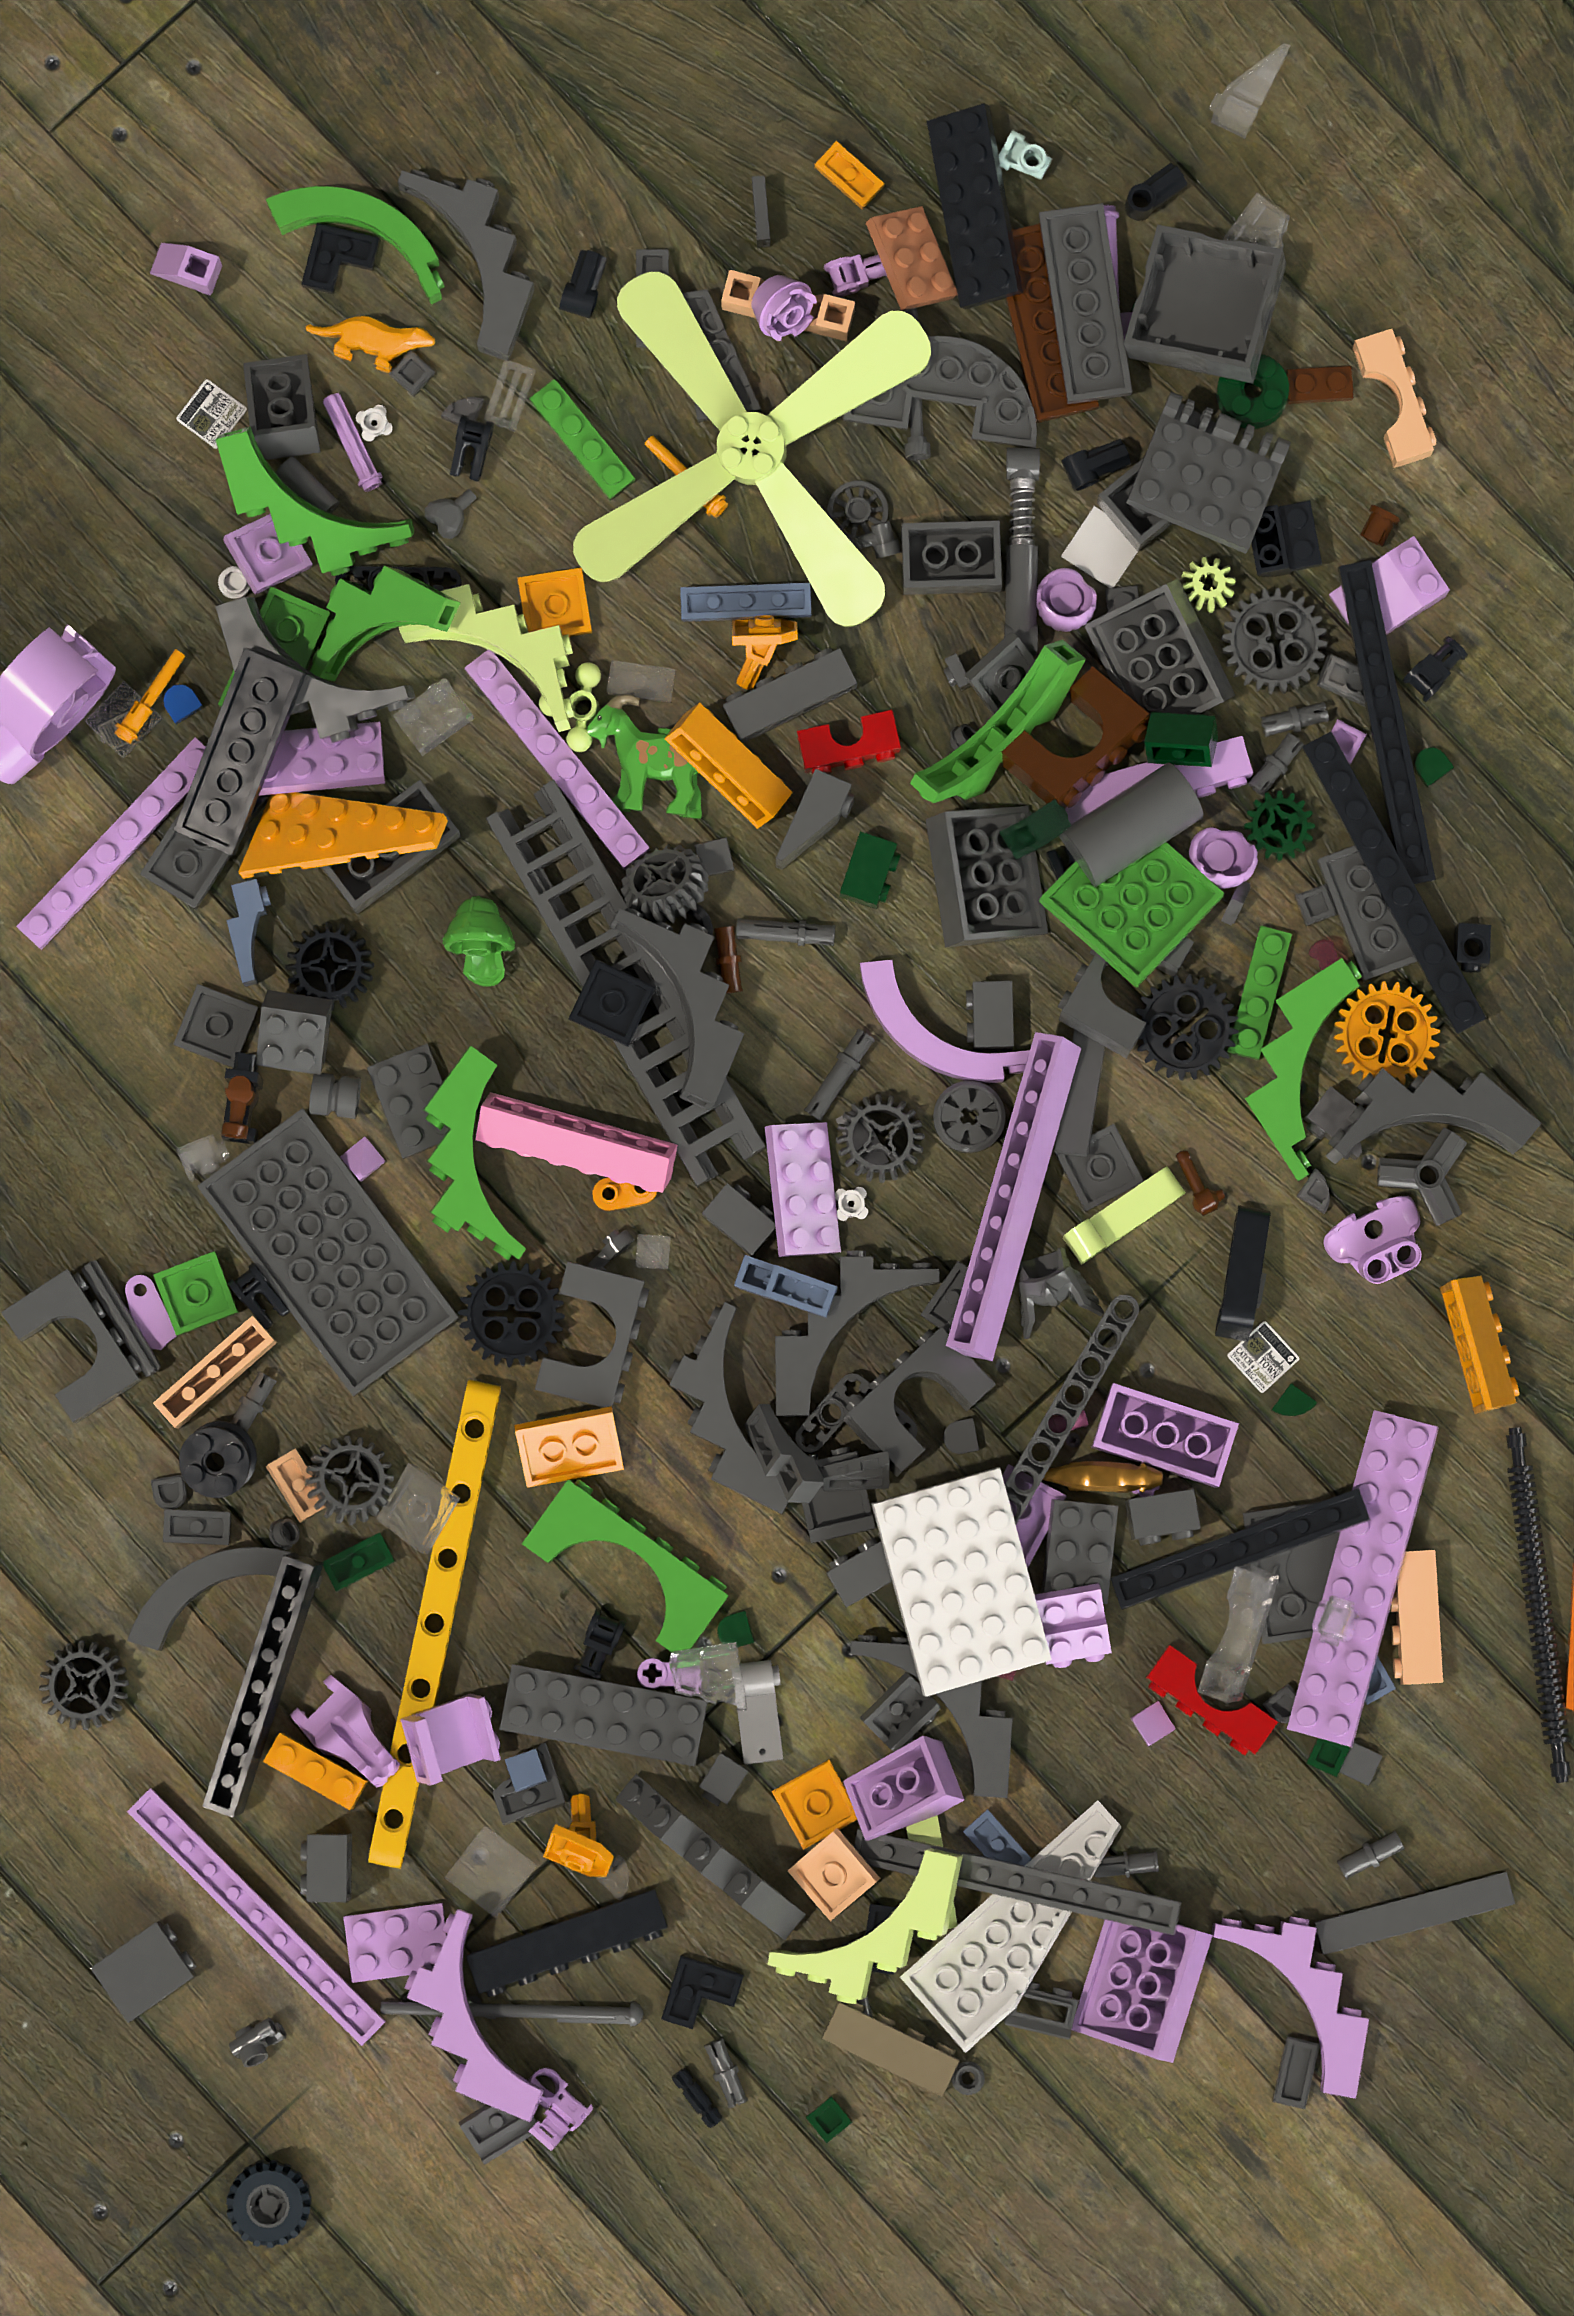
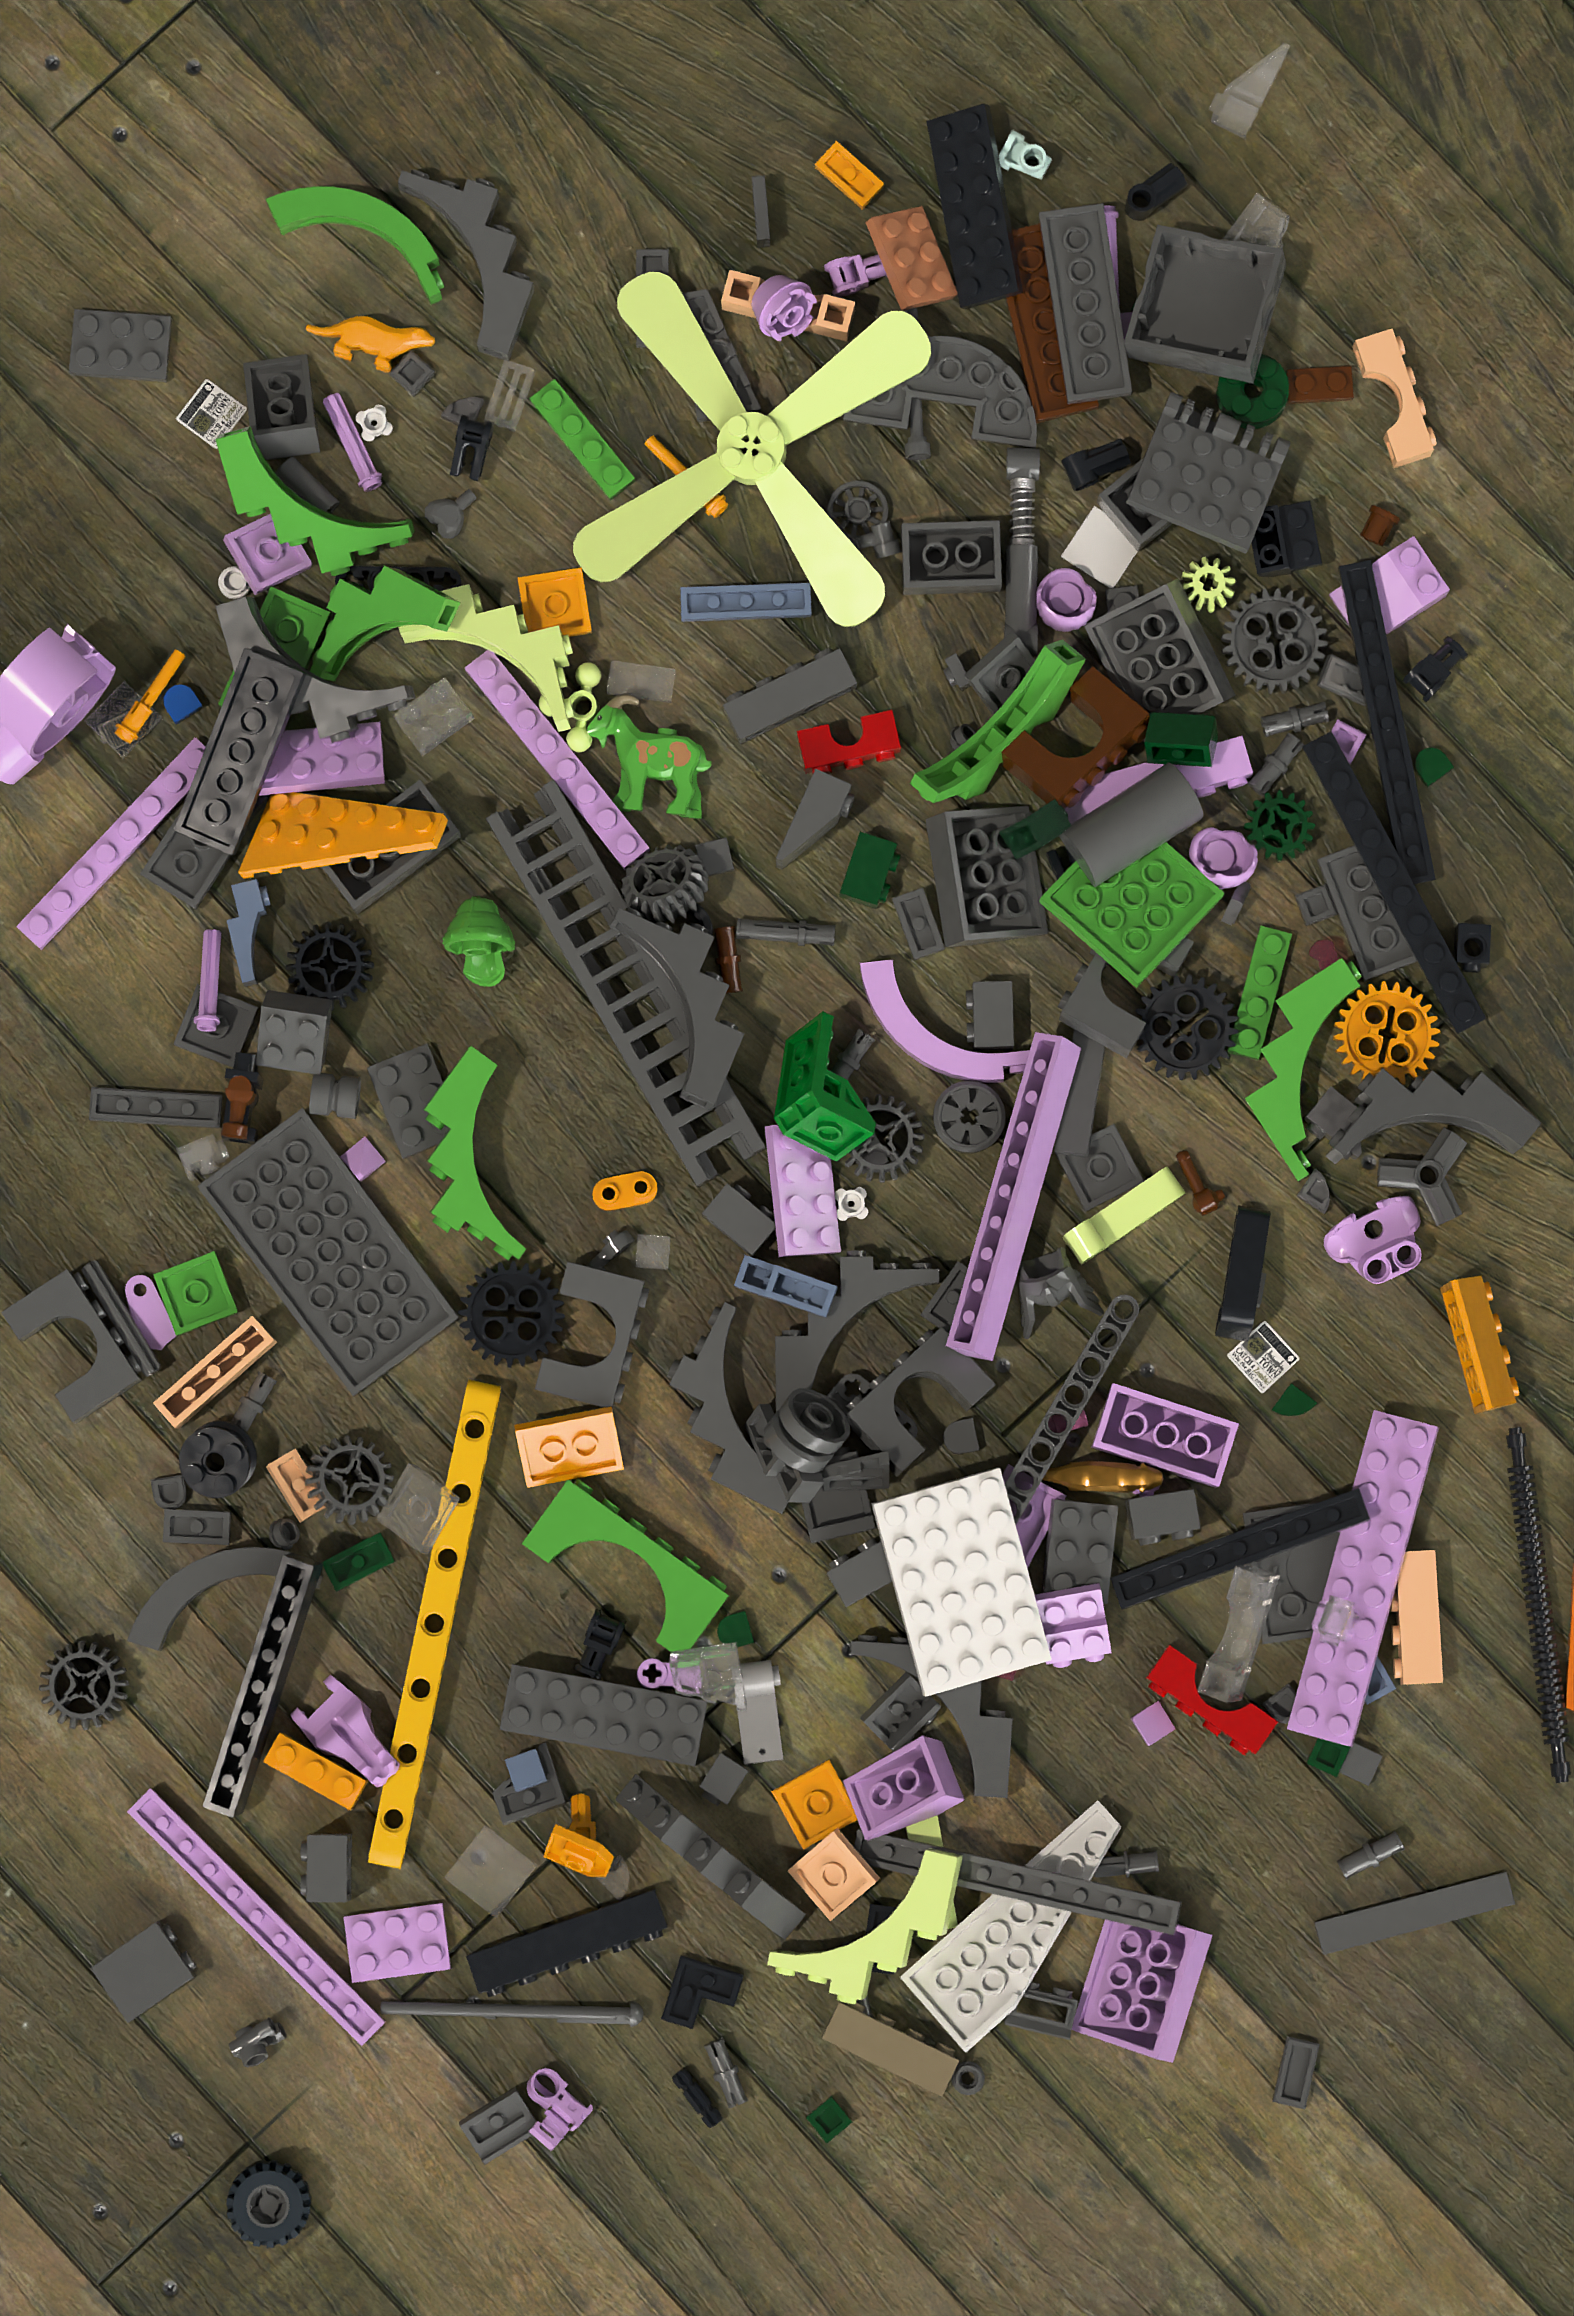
lavender slope [150,243,222,296] -> none
black piece [227,1262,290,1330] -> none
black tile [301,223,380,294] -> none
lavender panel [401,1694,501,1785] -> none
lavender arch [405,1909,545,2122] -> none
bright pink brick [475,1092,678,1193] -> none
black piece [559,250,607,319] -> none
black tile [568,960,656,1047] -> none
light orange brick [664,702,793,829] -> none
light orange piece [732,615,798,690] -> none
sand blue plate [963,1809,1032,1866] -> none
lavender arch [1212,1916,1369,2098] -> none
none -> dark grey plate [69,309,172,382]
none -> dark grey tile [89,1087,223,1129]
none -> lavender axle [194,929,221,1032]
none -> dark grey wheel [764,1388,850,1474]
none -> green bracket [774,1011,876,1162]
none -> dark grey plate [892,887,945,961]

